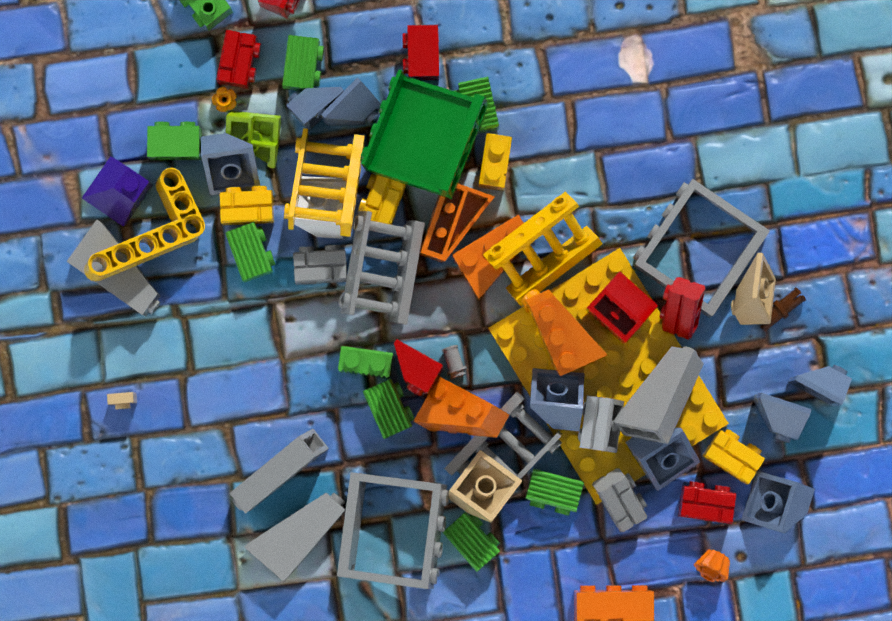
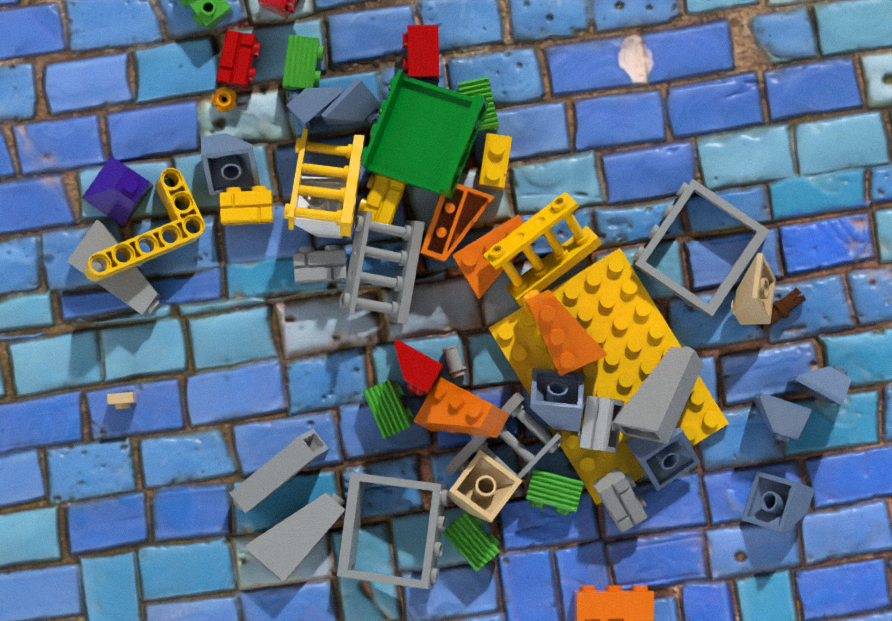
bright green brick [147,121,202,160] -> none
bright green brick [225,222,276,283] -> none
lime slope [226,111,281,168] -> none
bright green brick [338,346,394,379] -> none
red slope [585,271,658,344] -> none
red brick [659,277,705,340] -> none
red brick [678,481,736,524] -> none
orange piece [694,549,730,582] -> none
yellow brick [702,429,765,485] -> none

